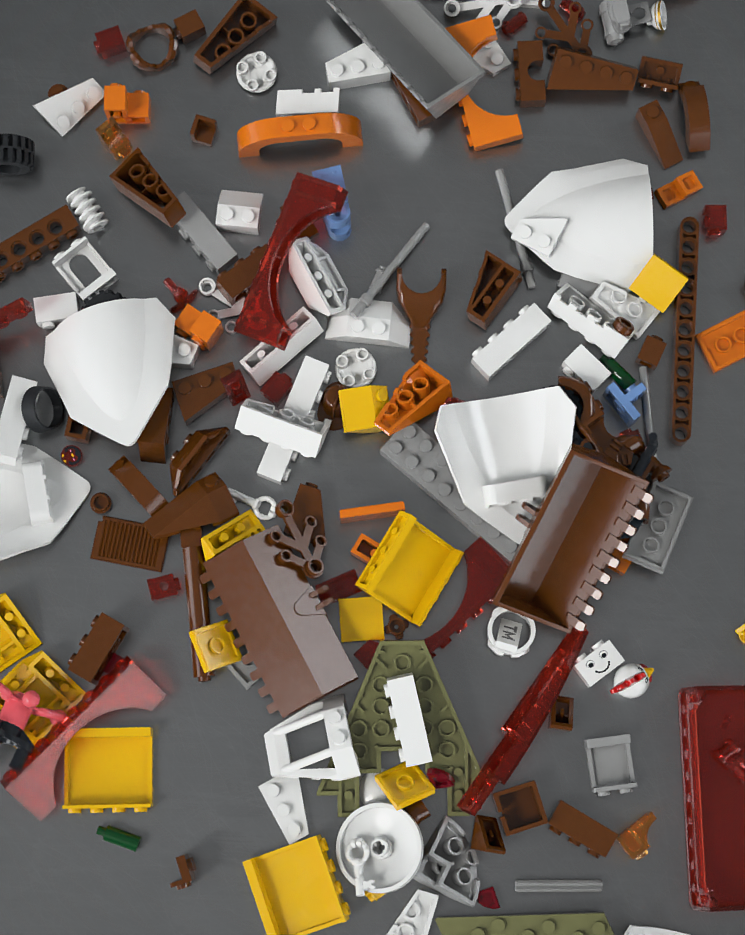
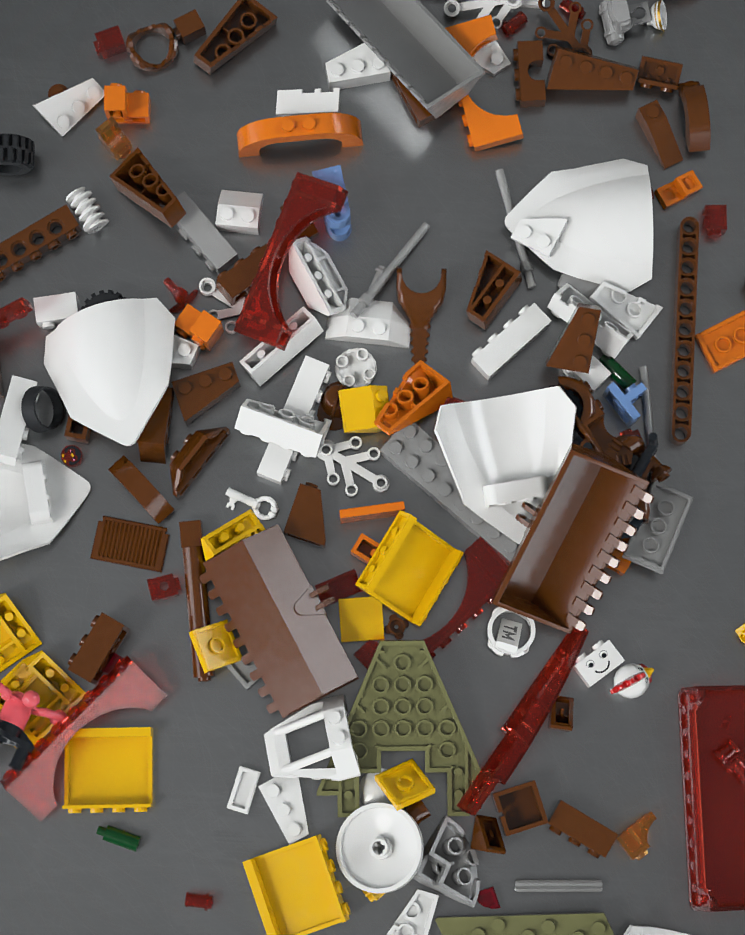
white panel [52,236,119,305] -> none
reddish brown plate [90,492,112,514] -> none
reddish brown wedge [143,472,239,540] -> none
reddish brown bracket [170,854,196,890] -> none
reddish brown panel [190,114,218,147] -> none
clear red tile [220,369,251,406] -> none
white dish [236,51,277,93] -> none
clear red brick [260,371,293,407] -> none
reddish brown plant [267,499,327,579] -> none
white piece [345,838,375,897] -> none
white brick [383,672,433,767] -> none
dark red tile [427,768,455,789] -> none
light grey panel [584,734,638,796] -> none
reddish brown tile [612,317,634,336] -> none
yellow tile [629,253,689,313] -> none
reddish brown brick [635,335,667,371] -> none
none -> clear red pin [185,892,214,911]
none -> white tile [227,766,261,815]
none -> white plant [317,436,390,497]
none -> reddish brown wedge [546,303,601,374]

